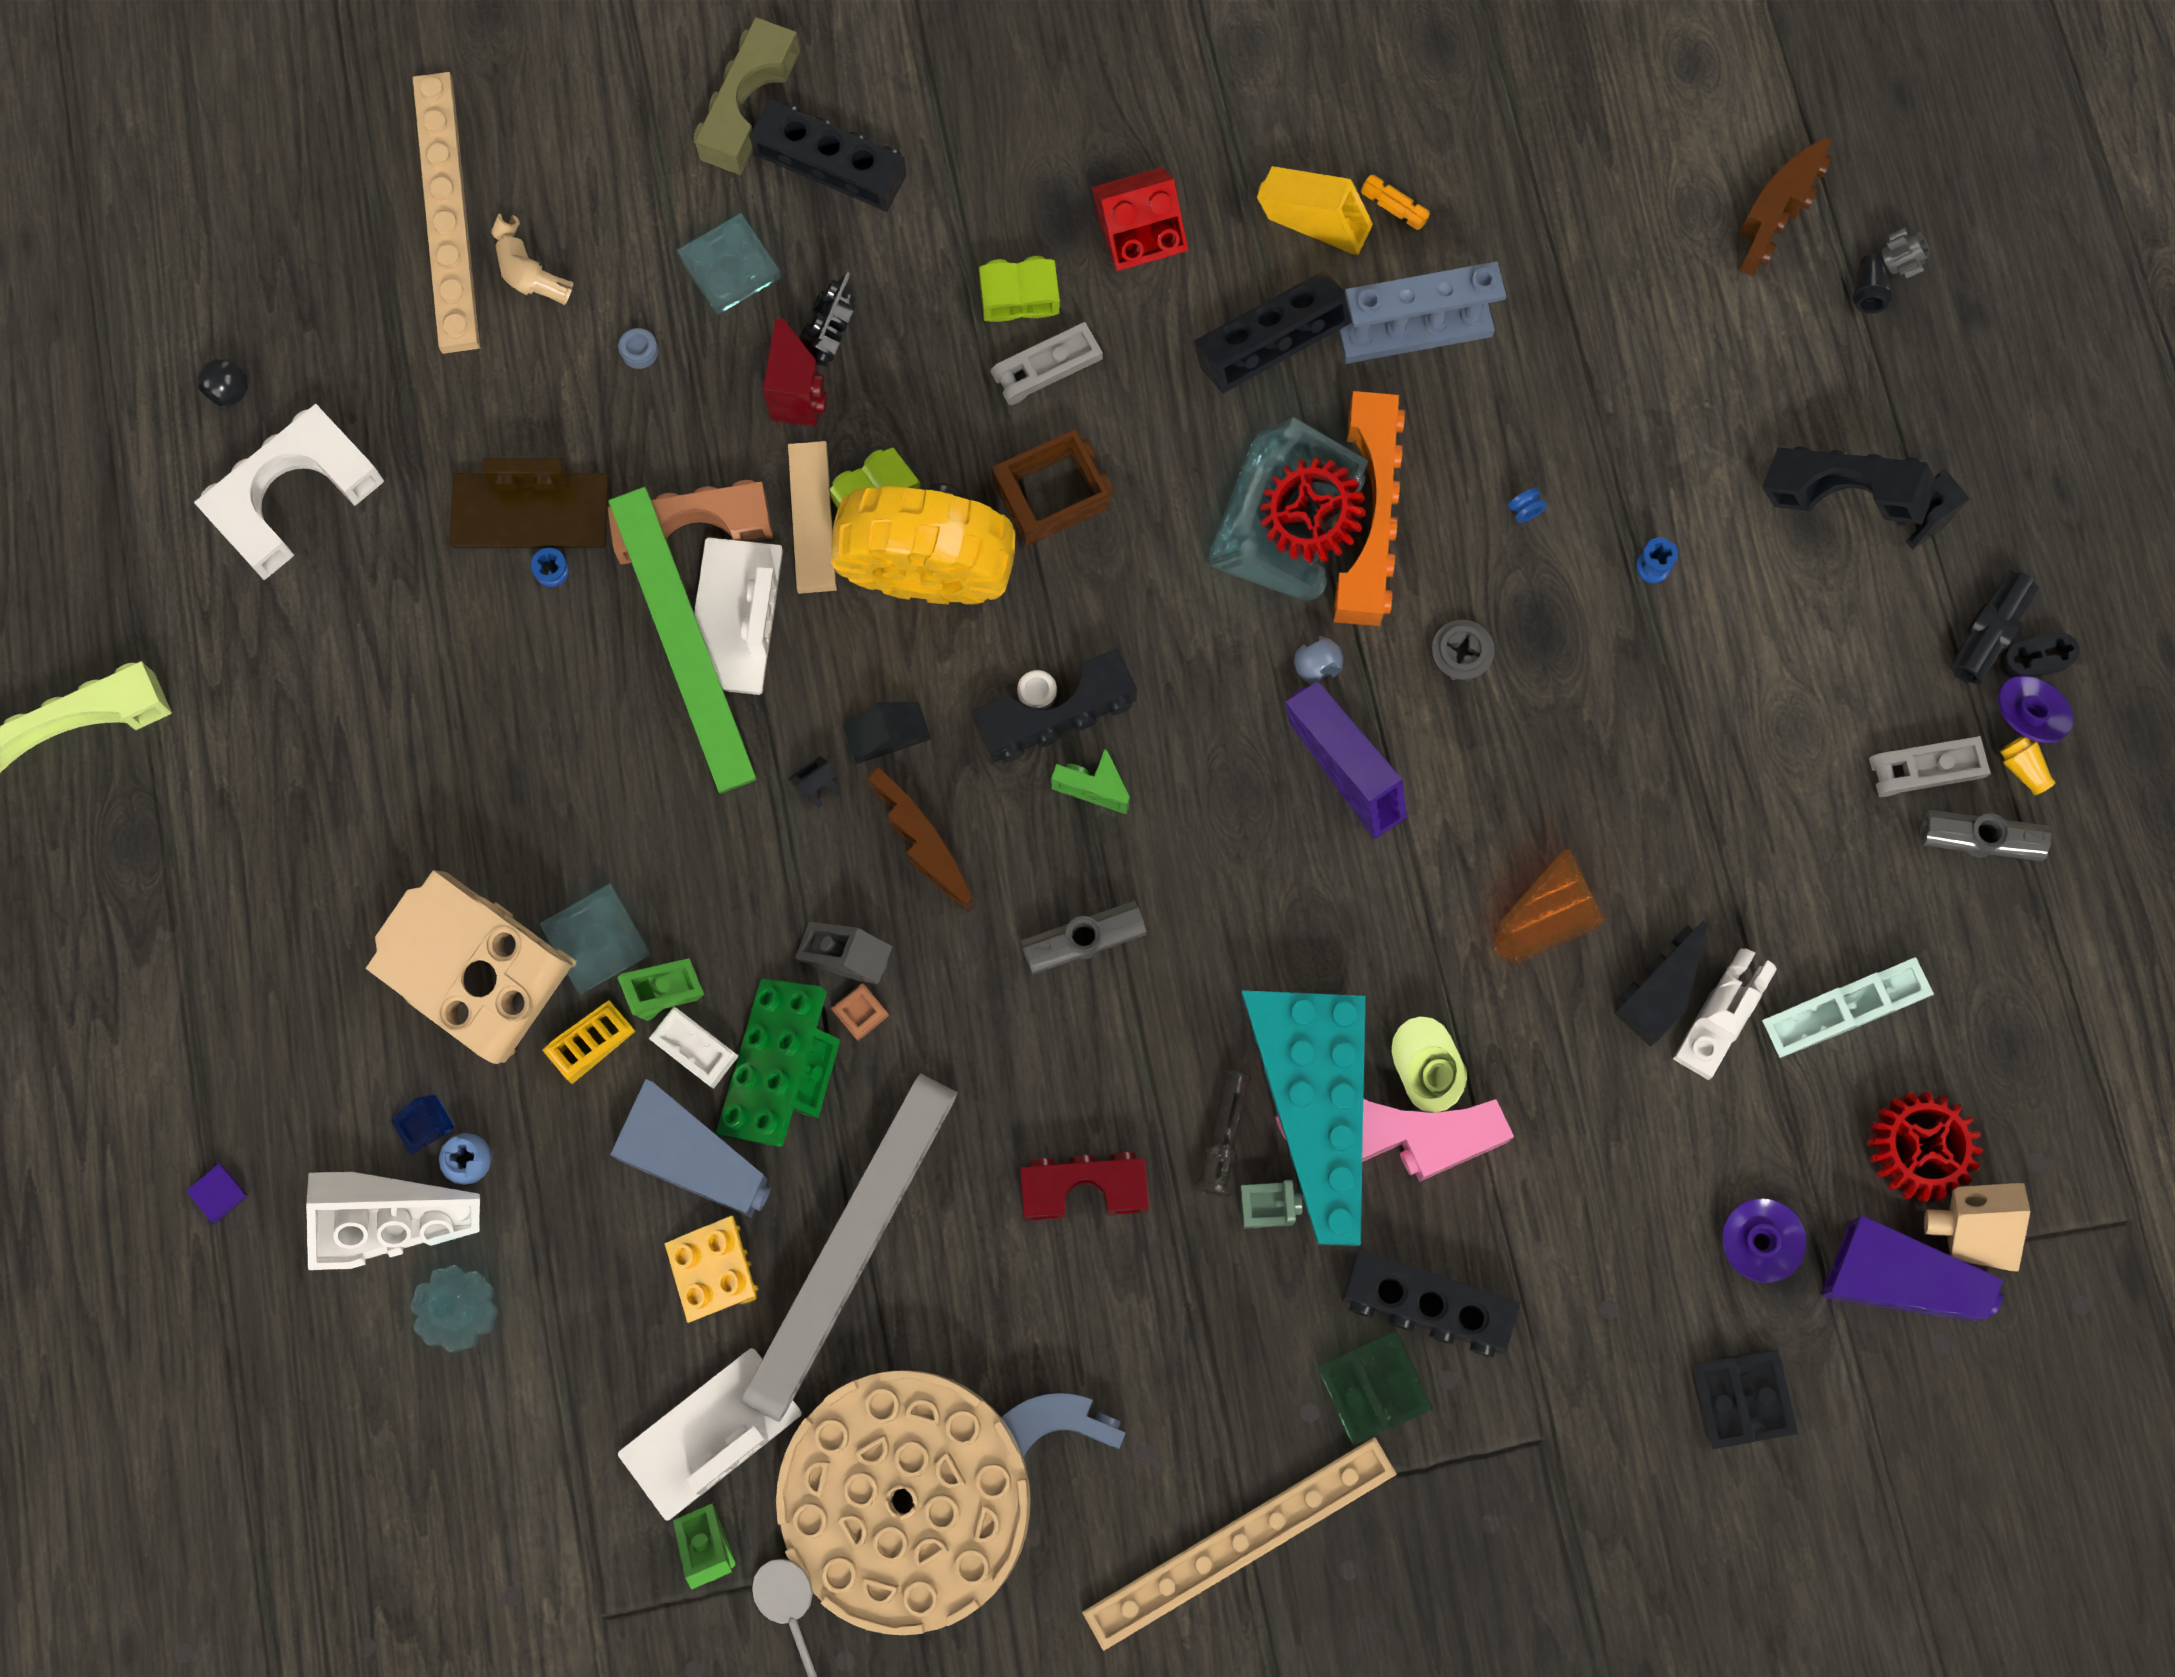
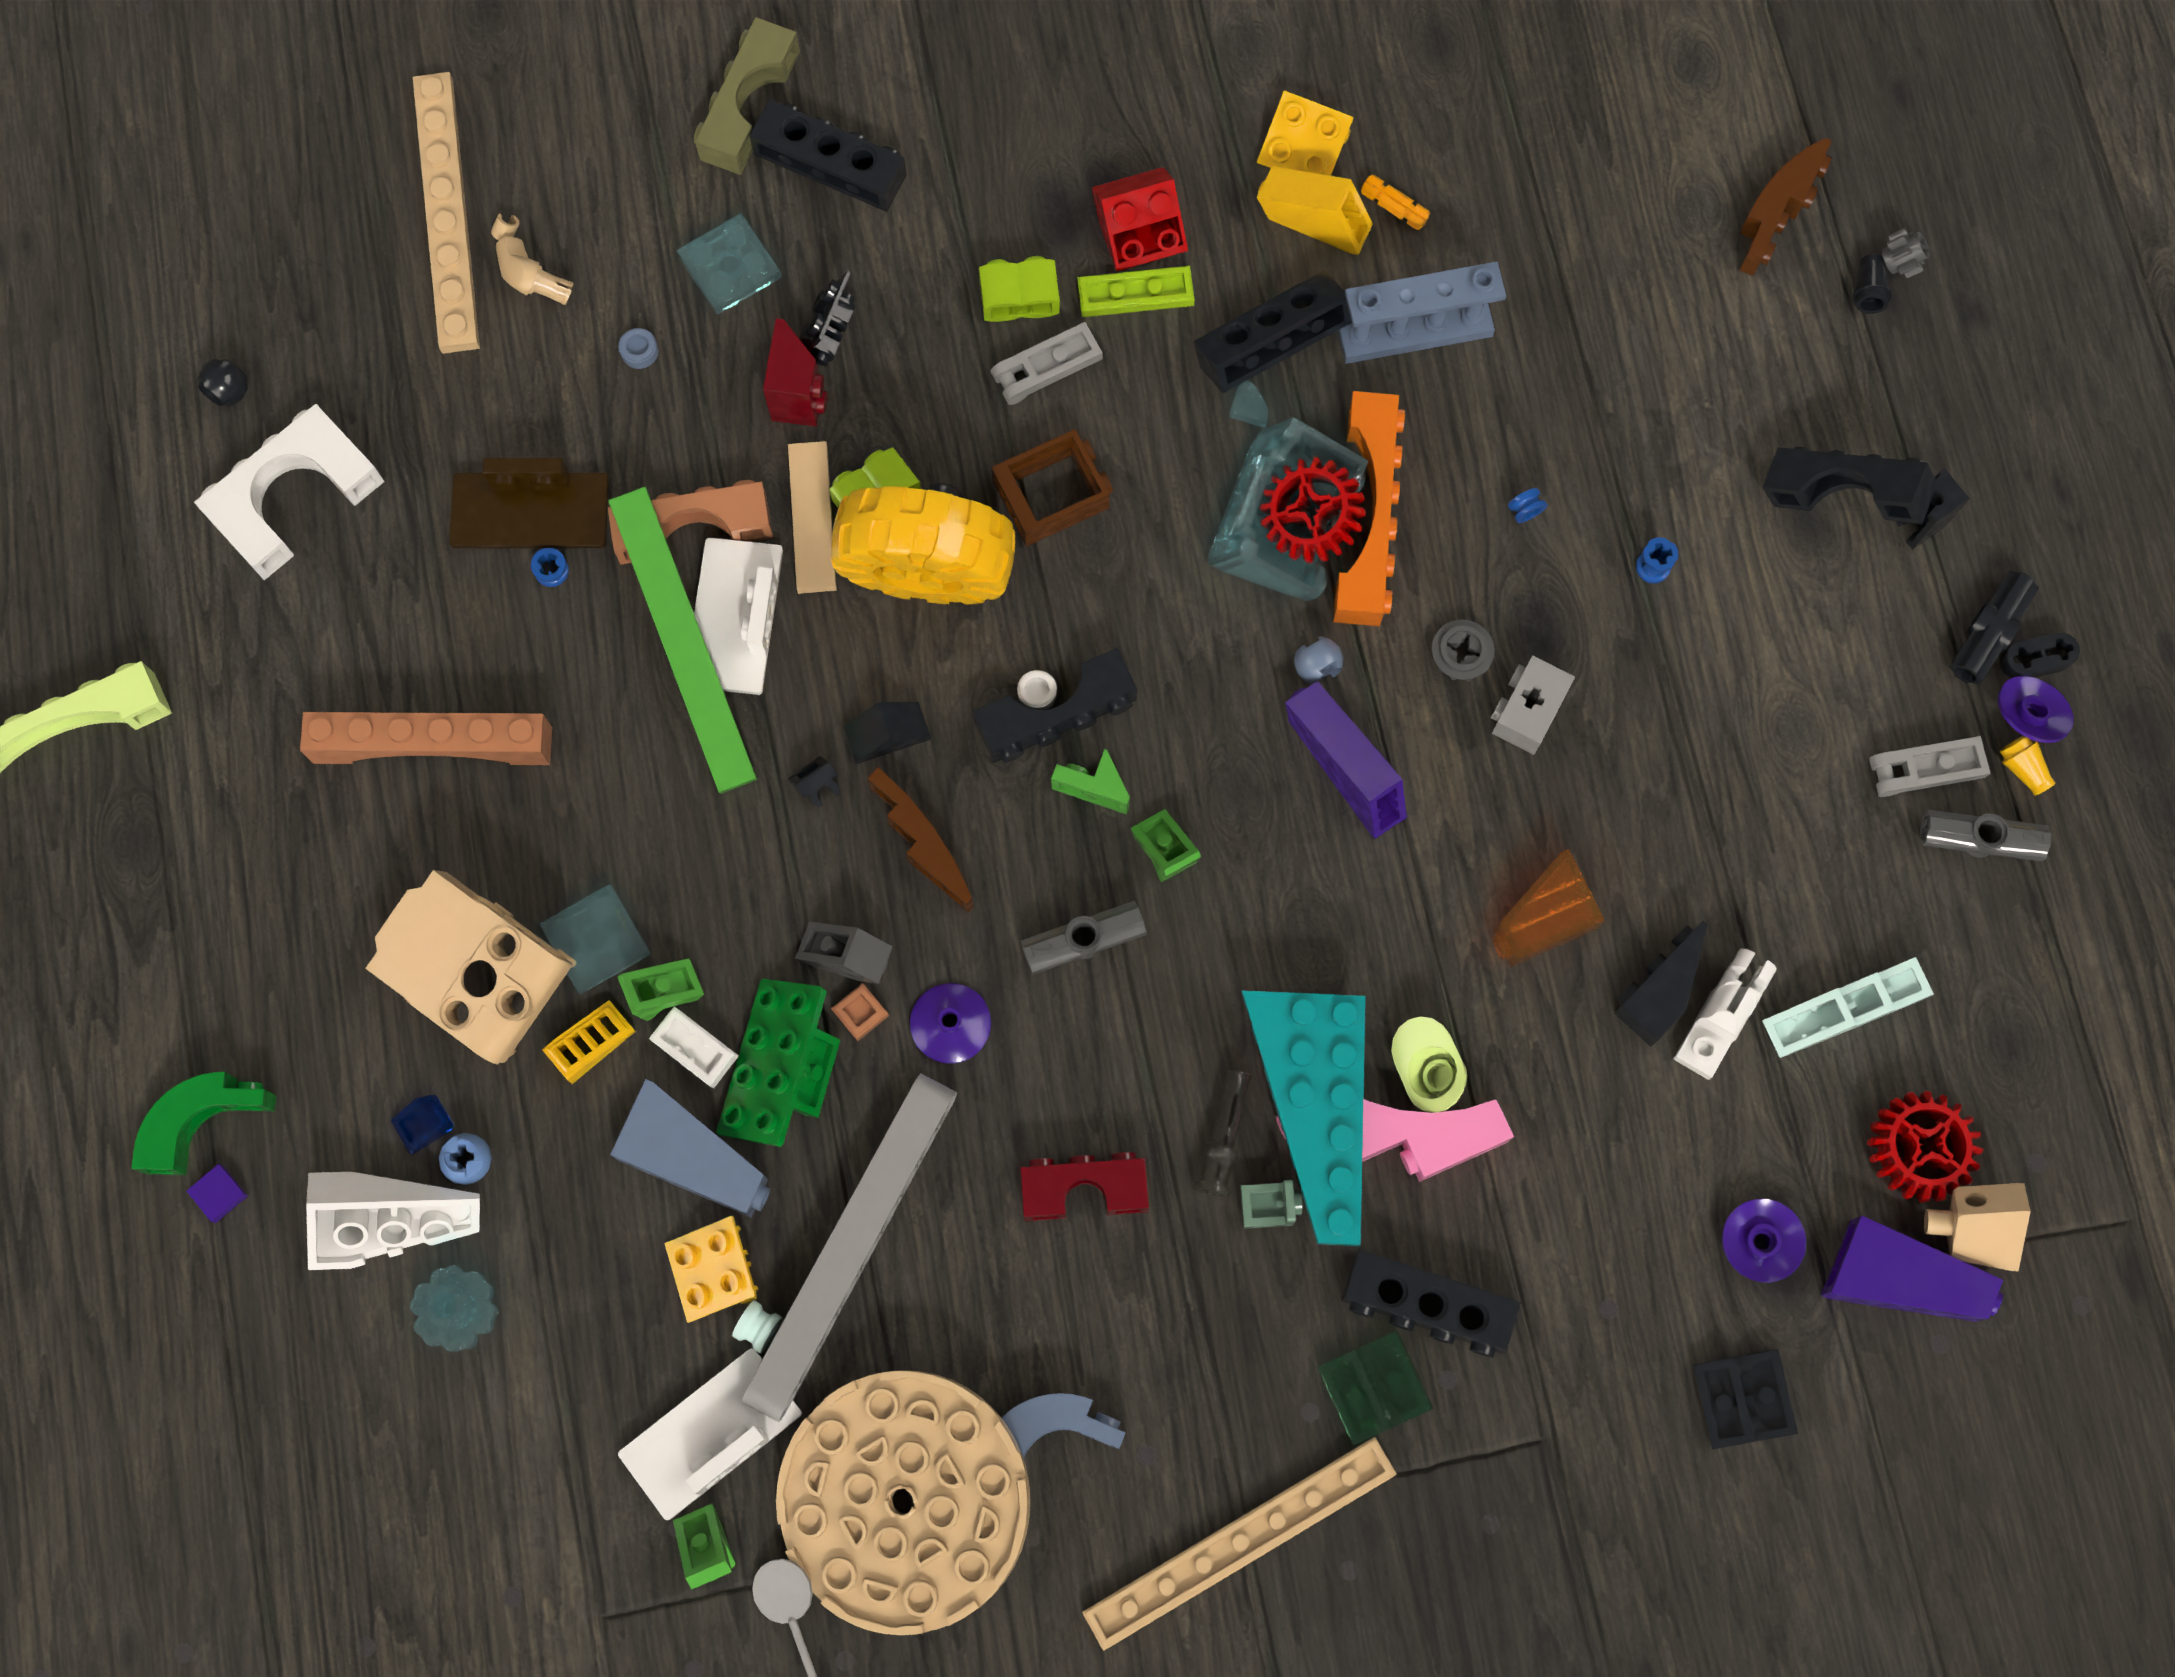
none -> green arch [131,1072,276,1175]
none -> nougat arch [300,712,552,765]
none -> light aqua wheel [732,1300,783,1354]
none -> dark purple dish [910,983,991,1064]
none -> lime tile [1077,266,1195,317]
none -> bright green slope [1131,809,1201,882]
none -> clear light blue tile [1229,381,1268,428]
none -> yellow hinge [1256,91,1354,176]
none -> light grey brick [1491,655,1575,755]

